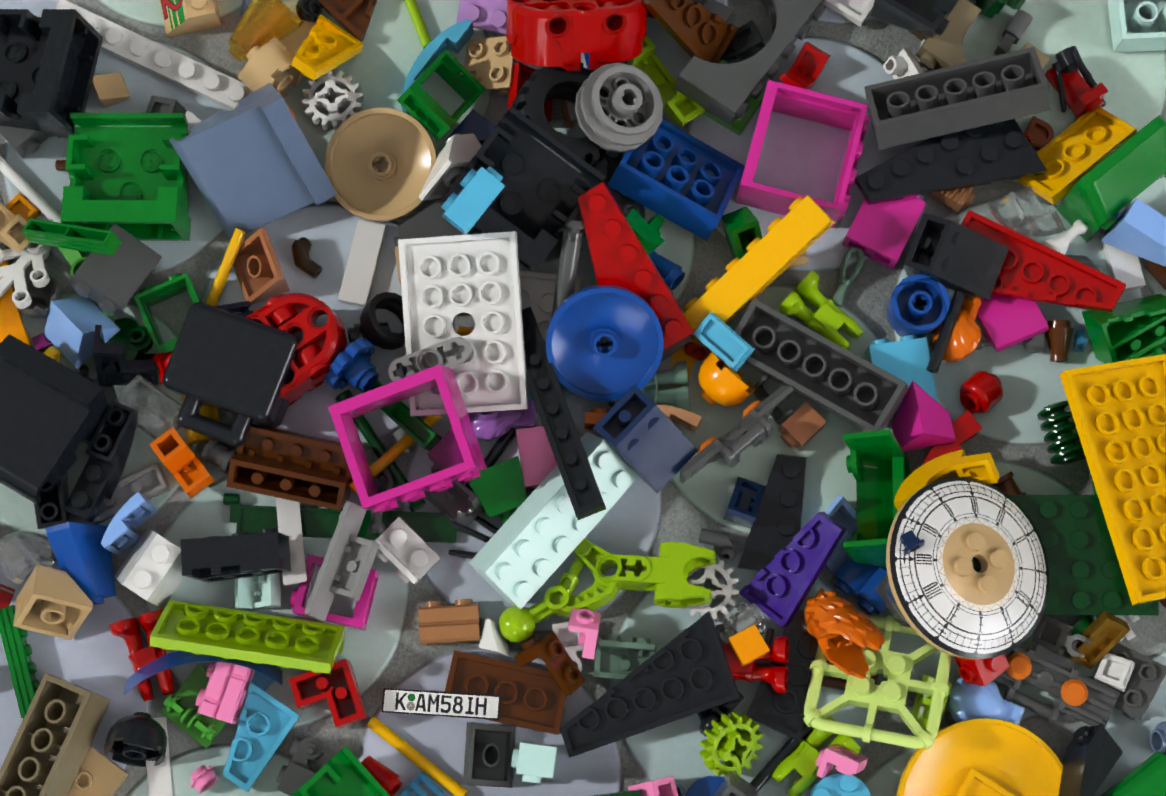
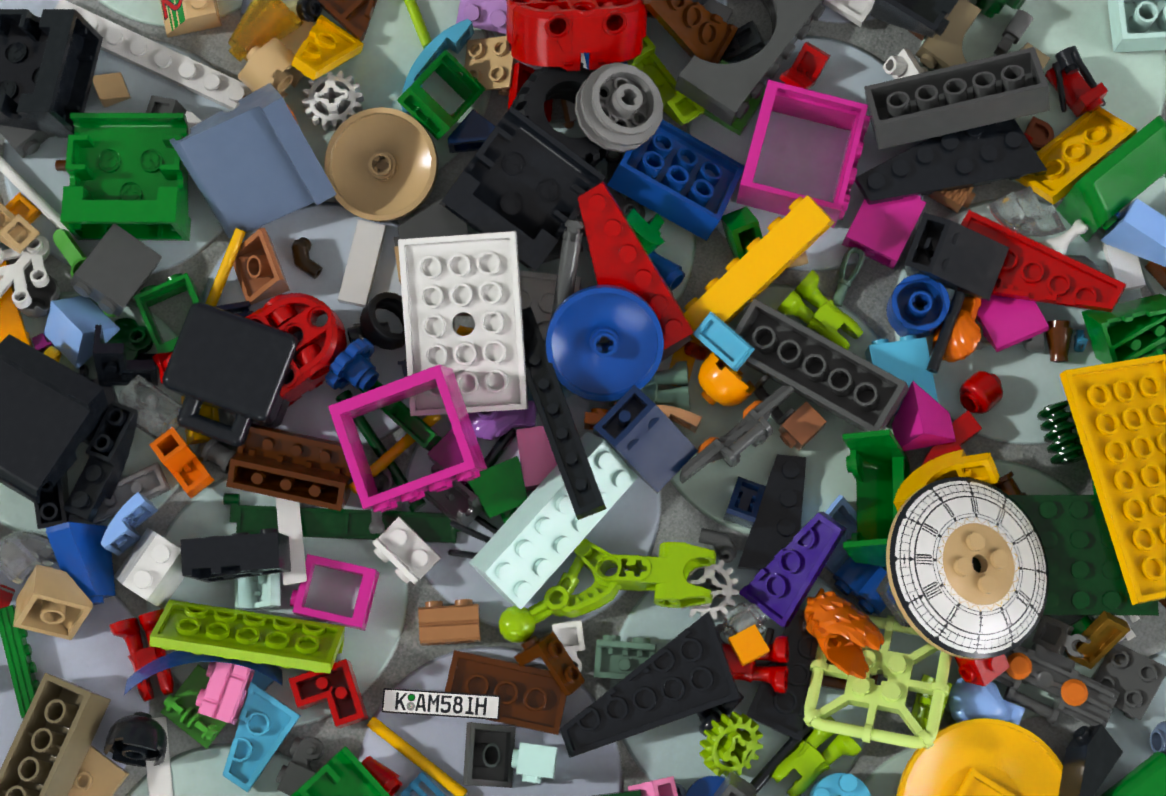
green piece [21,218,122,256] -> none
bright pink plate [190,765,219,793] -> none
light grey bracket [304,501,380,622] -> none
light grey beam [388,337,472,382] -> none
white slope [419,134,482,201] -> none
medium azure brick [441,166,505,235] -> none
white slope [479,619,510,657] -> none
bright pink bracket [568,608,601,660] -> none
bright pink bracket [816,744,868,778] -> none
dark blue piece [900,530,925,555] -> none
white tile [1094,653,1135,692] -> none

